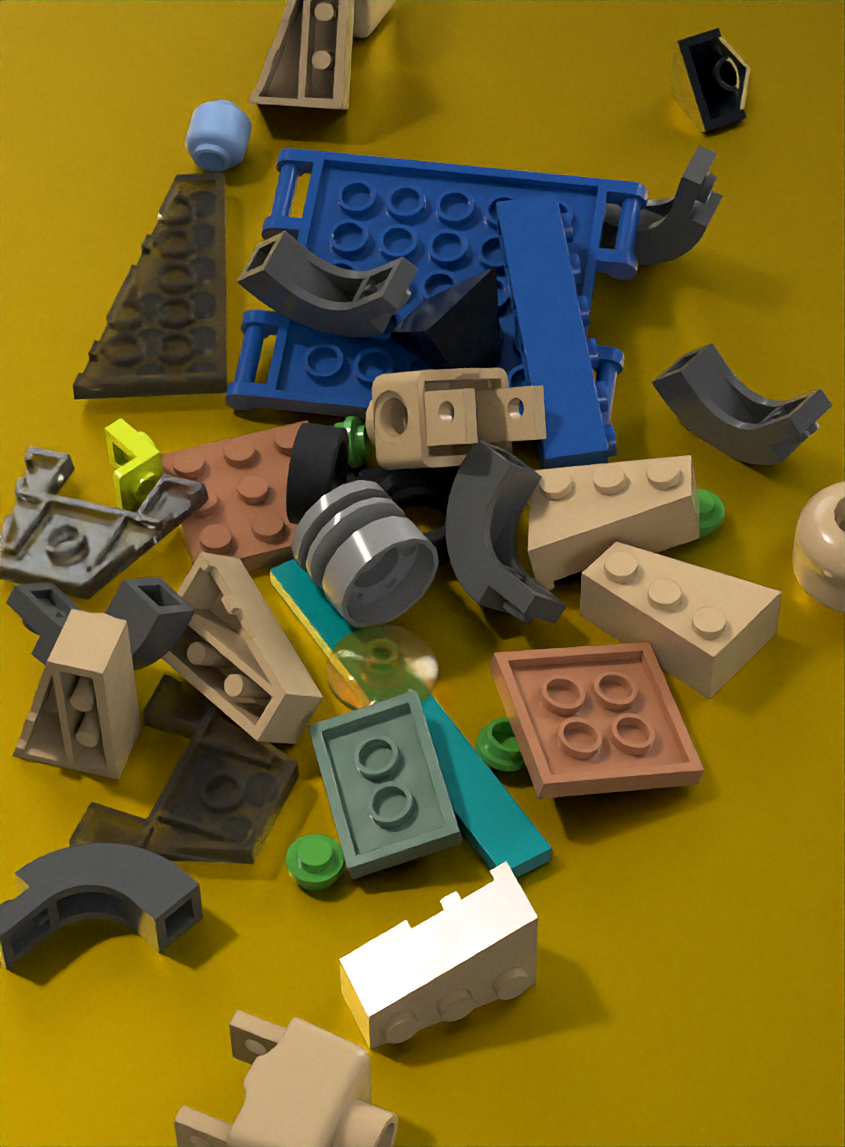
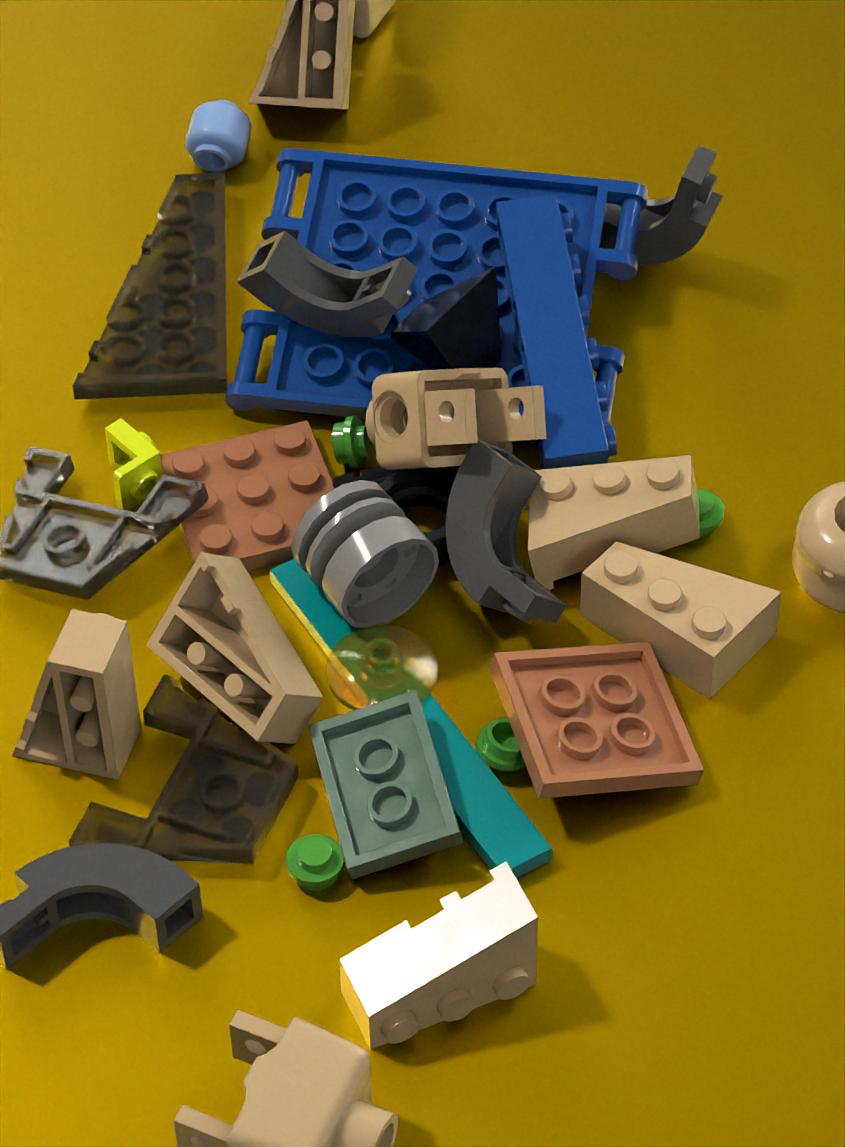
dark grey arch [6,577,196,671] -> none
black tyre [286,423,349,524] -> none
dark grey arch [651,343,833,465] -> none
black slope [670,28,751,132] -> none

